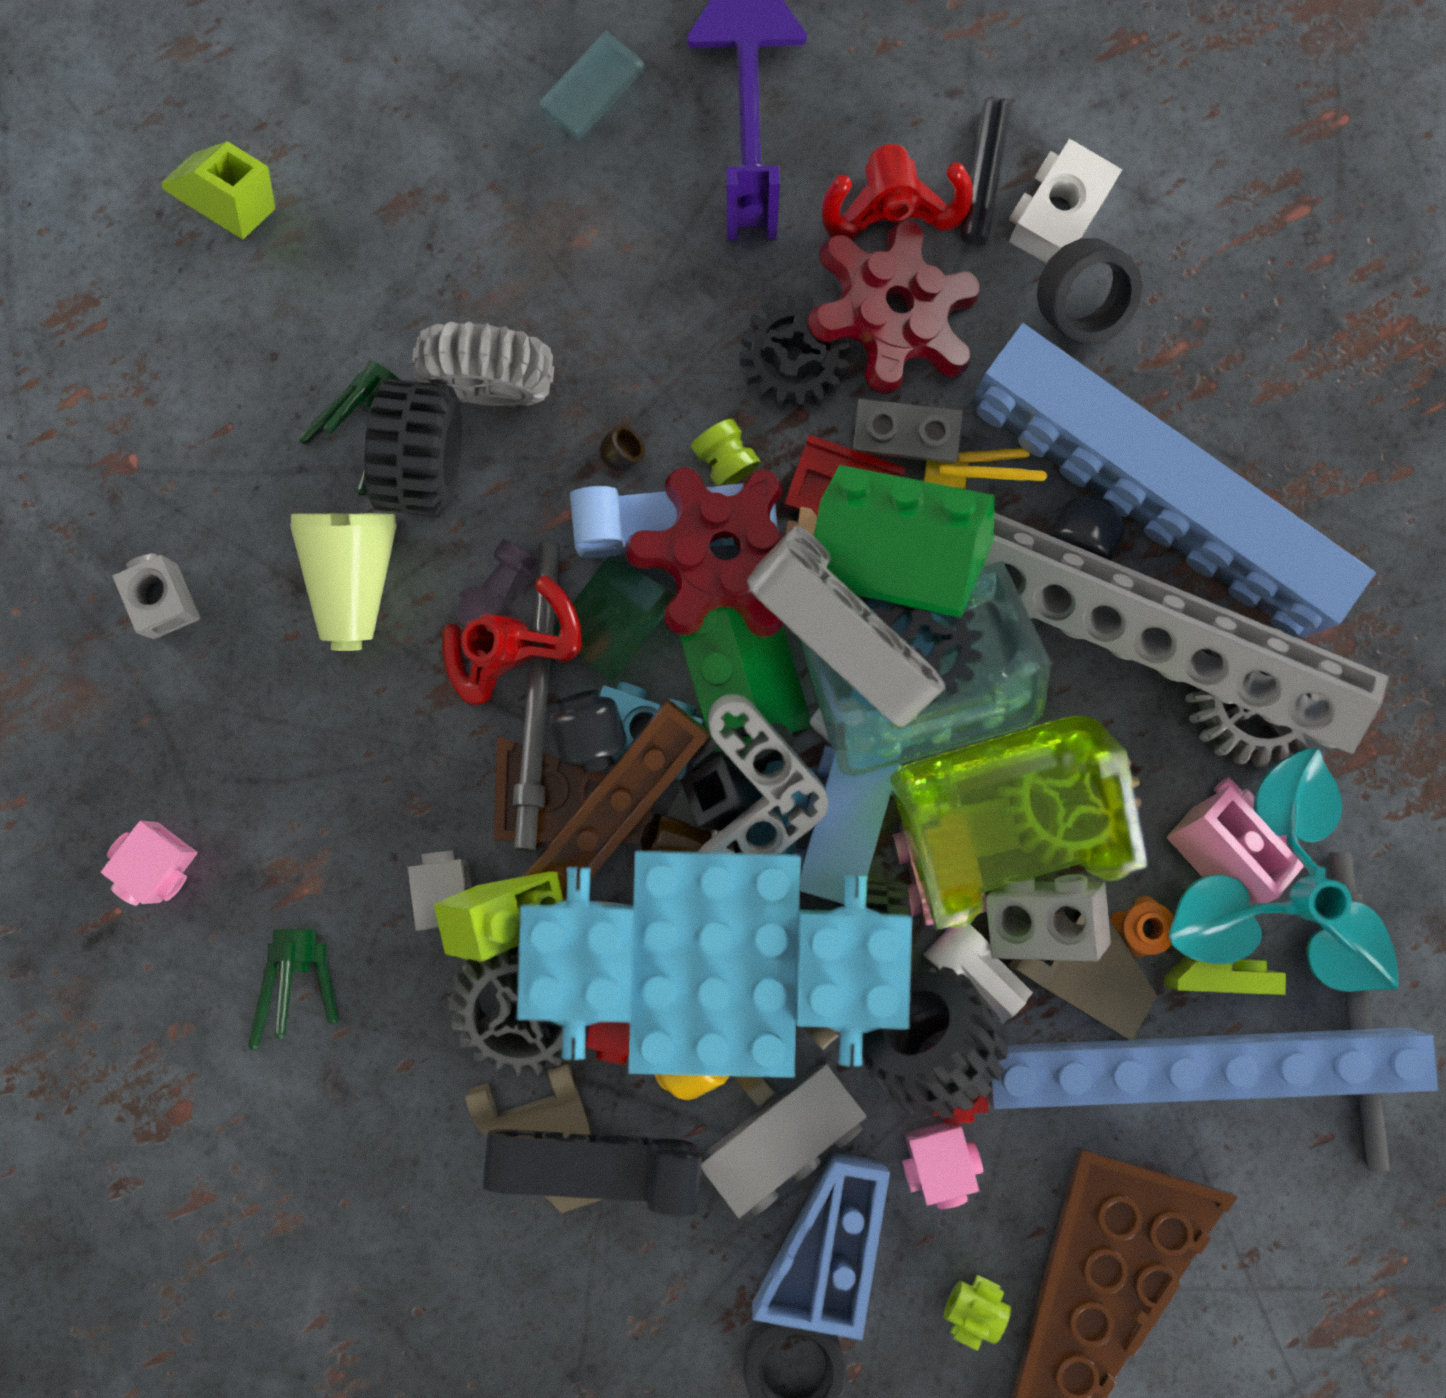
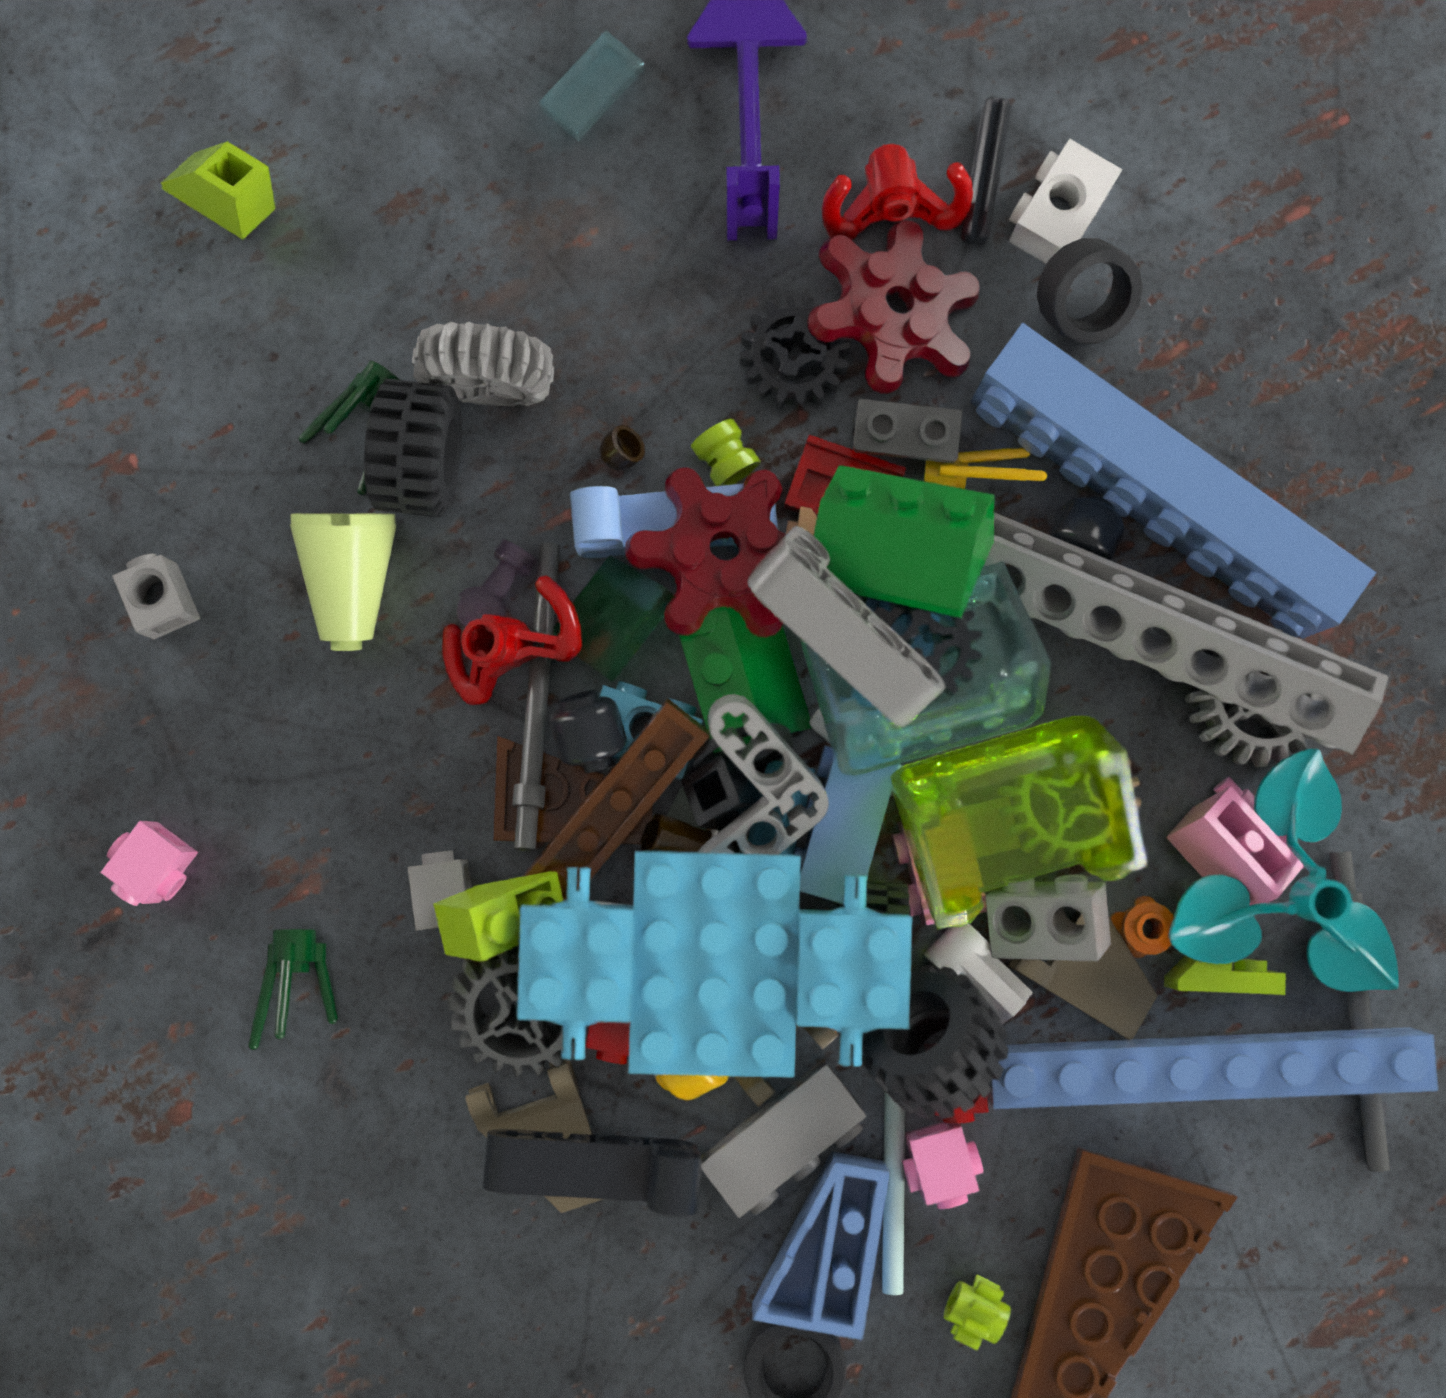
none -> light aqua bar [882,1092,905,1295]

